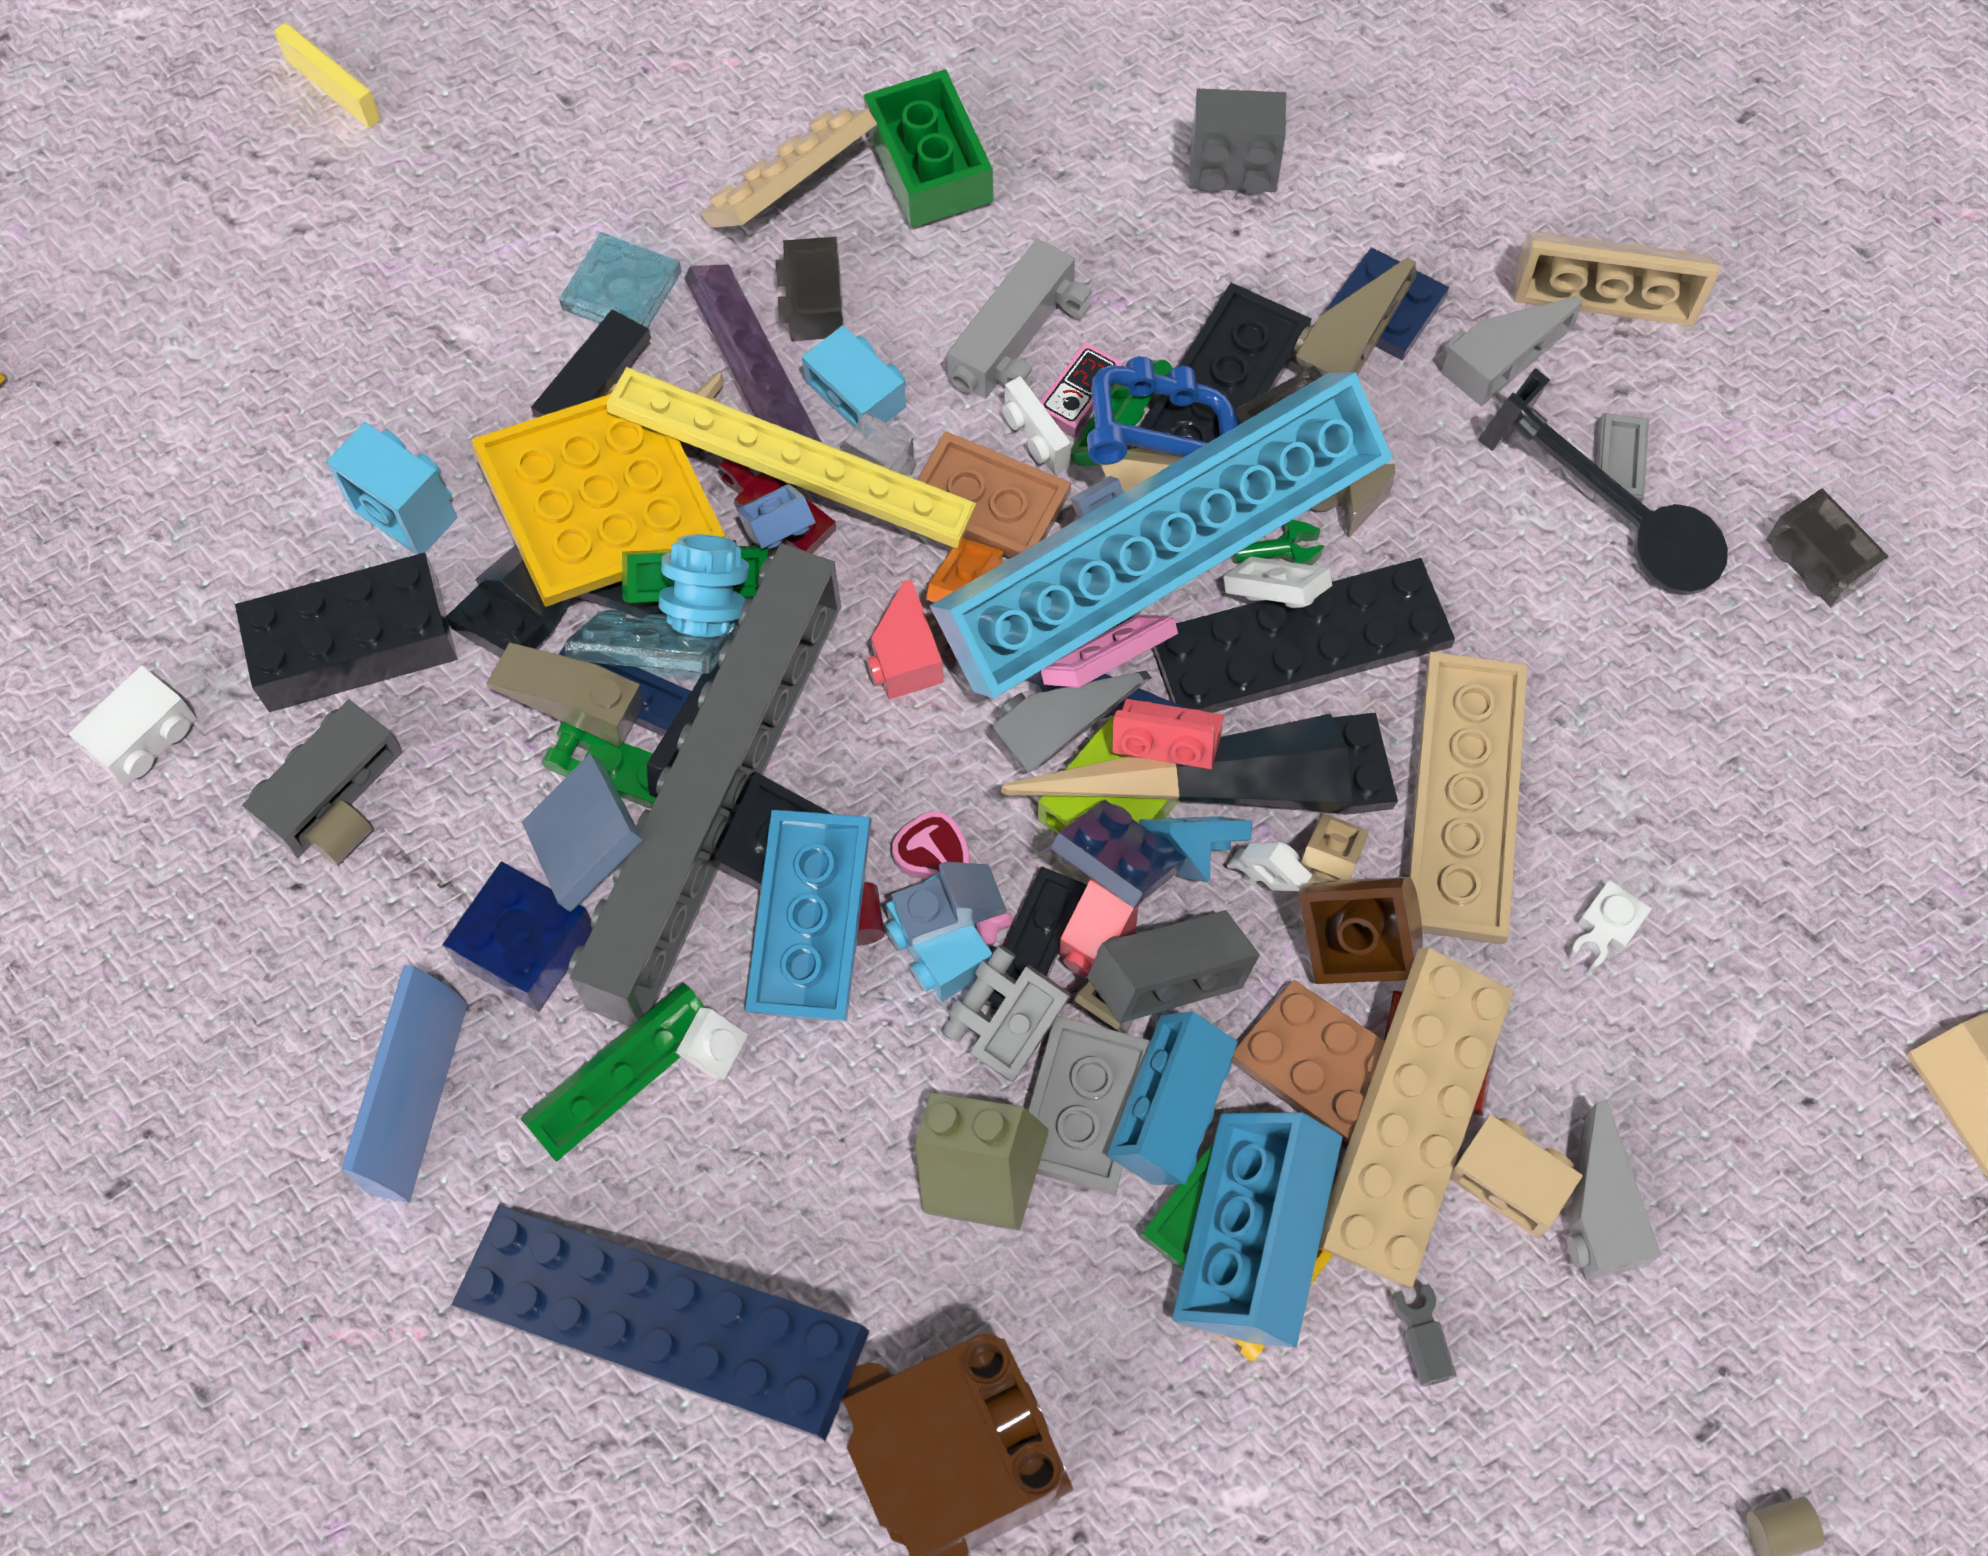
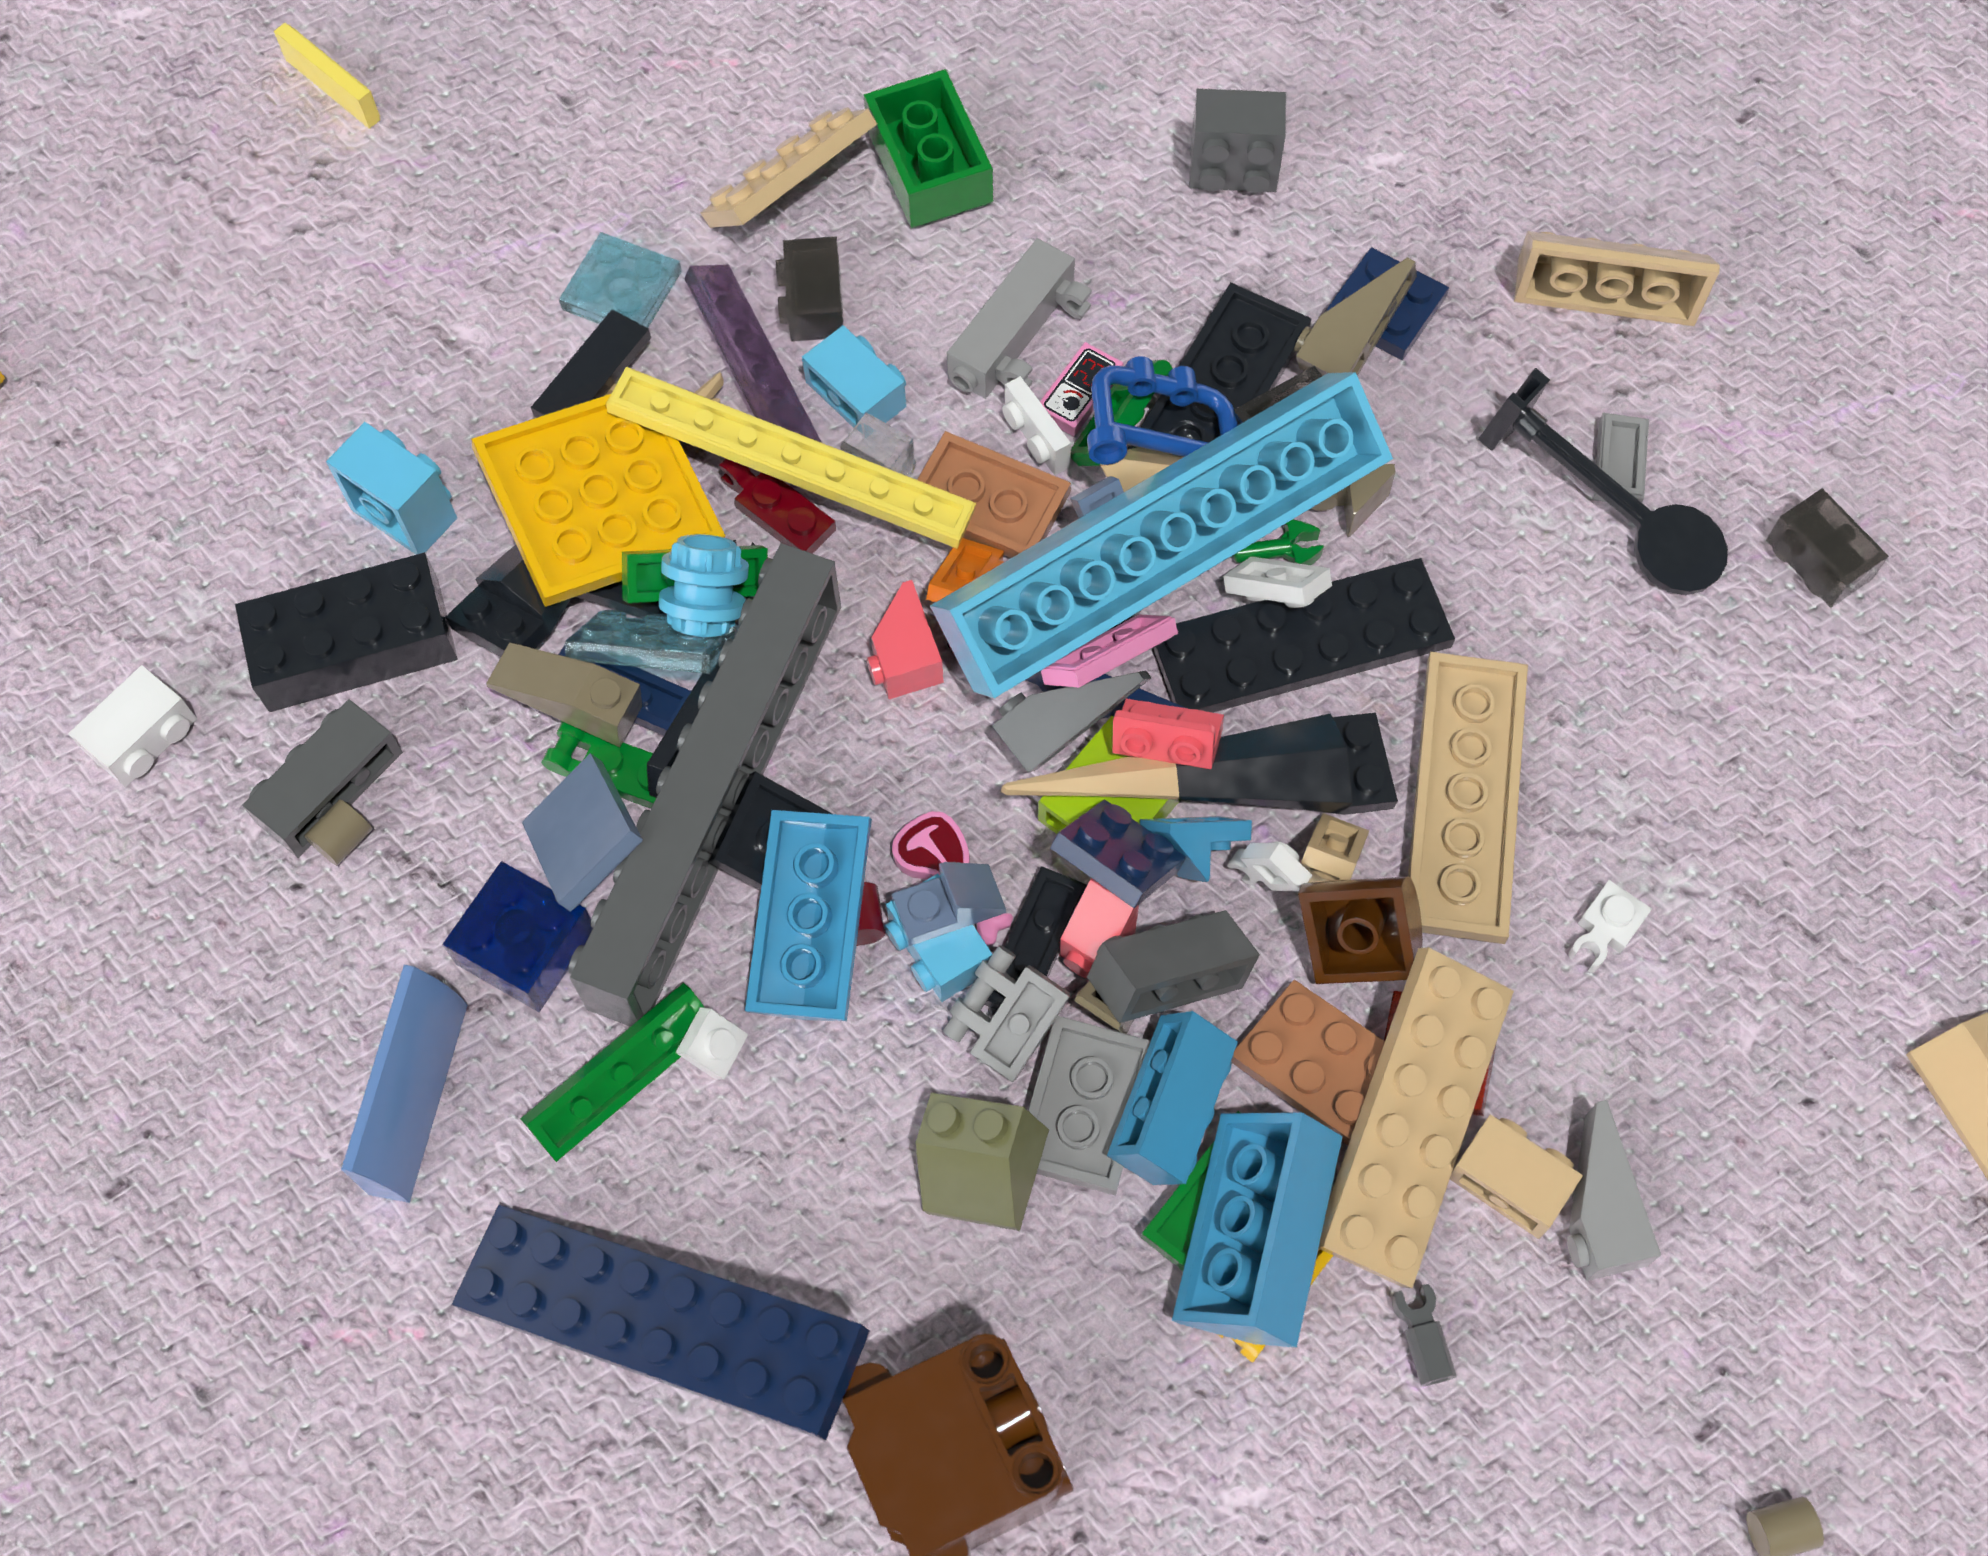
medium blue piece [736,484,816,549] -> none
light grey slope [1441,296,1583,407] -> none

